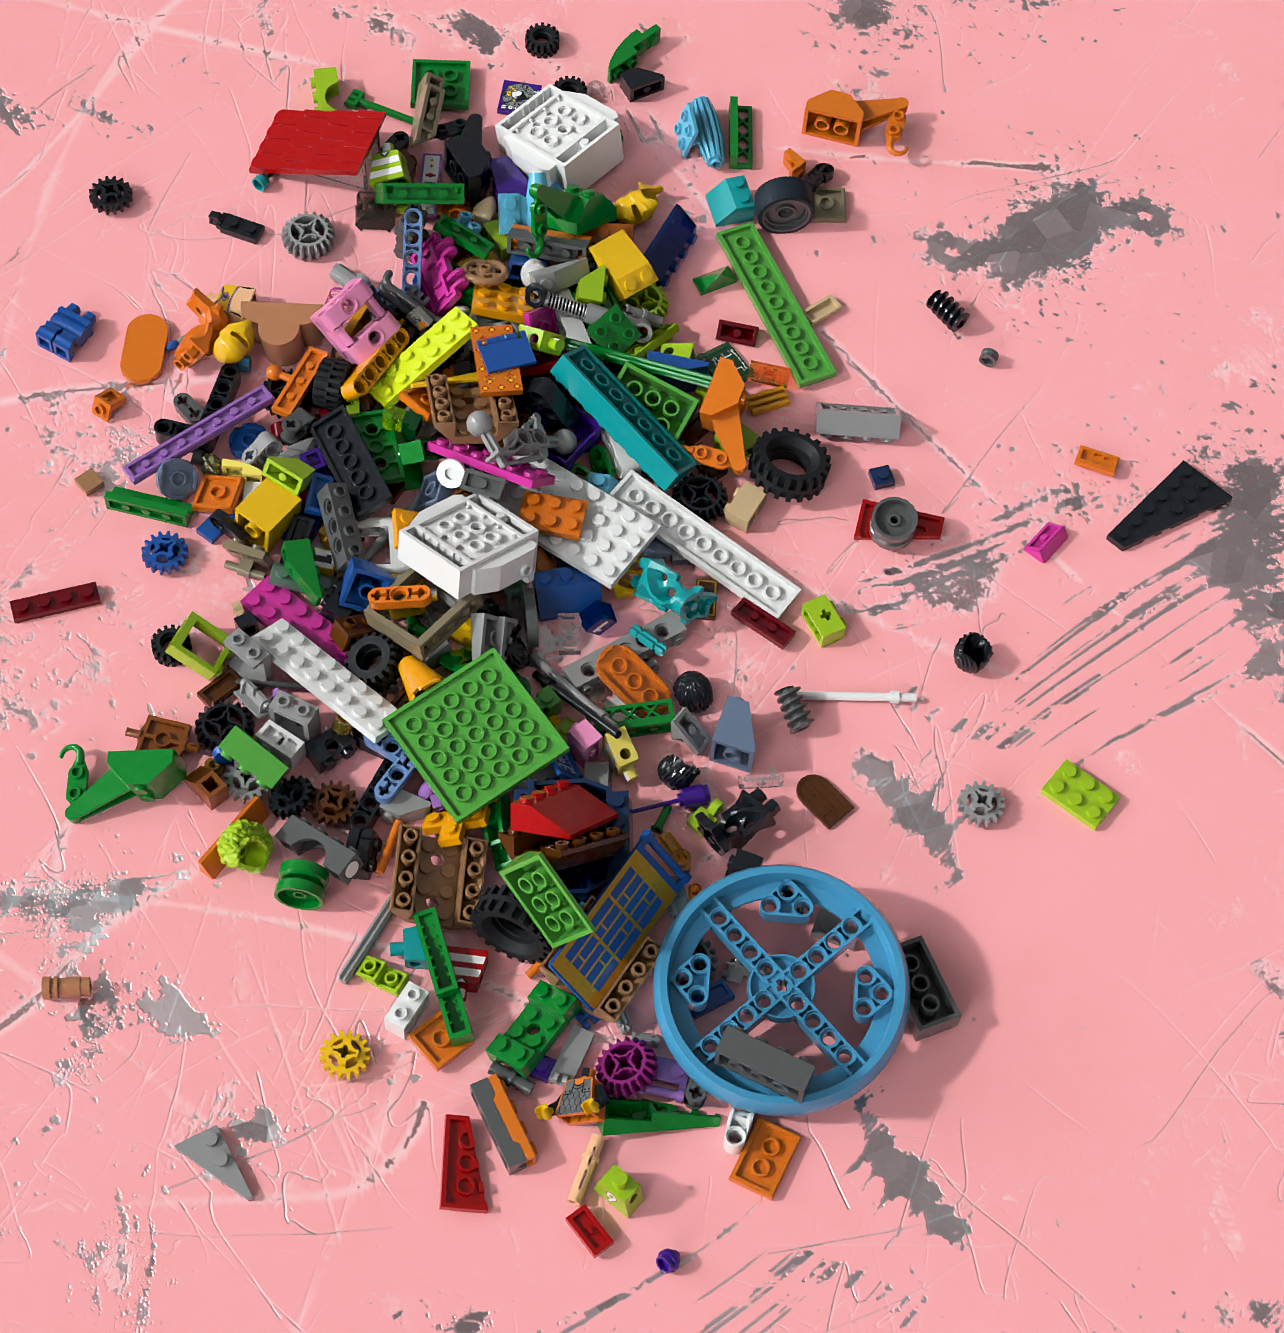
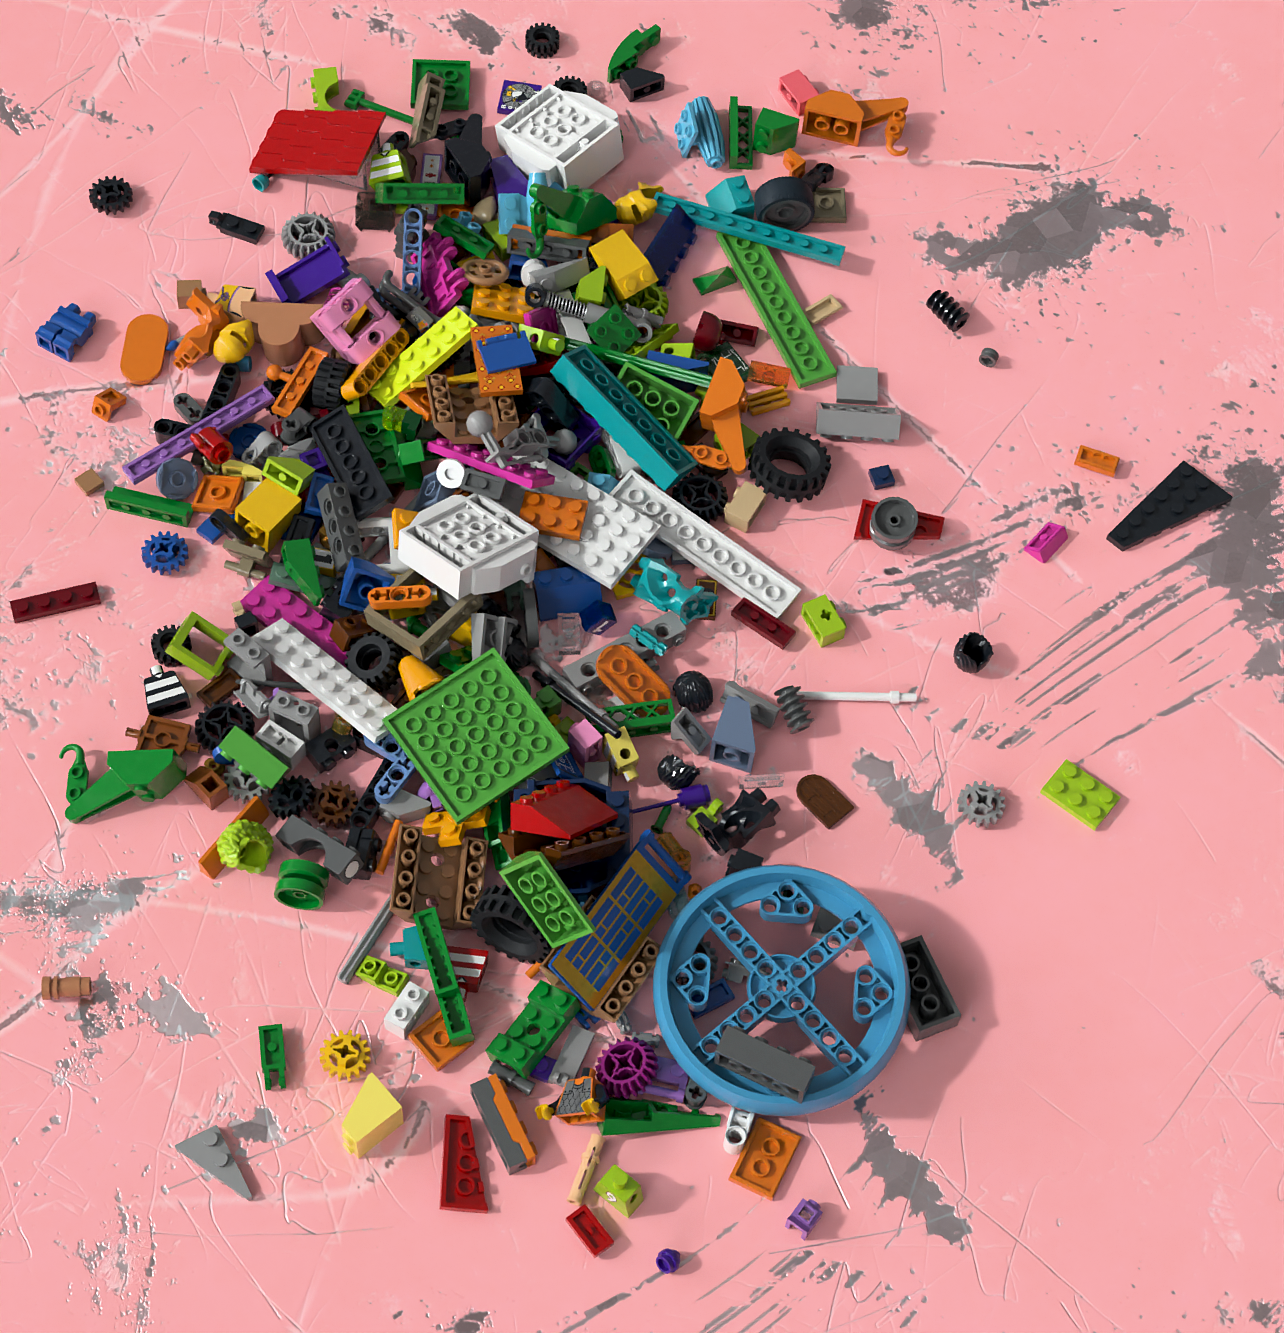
none -> black torso [144,665,191,717]
none -> medium nougat brick [177,280,207,309]
none -> red piece [189,427,233,465]
none -> green hinge [258,1024,286,1091]
none -> dark purple panel [265,236,350,303]
none -> light yellow slope [341,1072,404,1159]
none -> teal plate [654,192,846,266]
none -> dark red cylinder [692,311,726,353]
none -> light grey hinge [719,680,780,729]
none -> green slope [753,107,800,155]
none -> coral brick [778,69,819,116]
none -> medium lavender window [785,1198,823,1241]
none -> light grey tile [836,365,878,405]

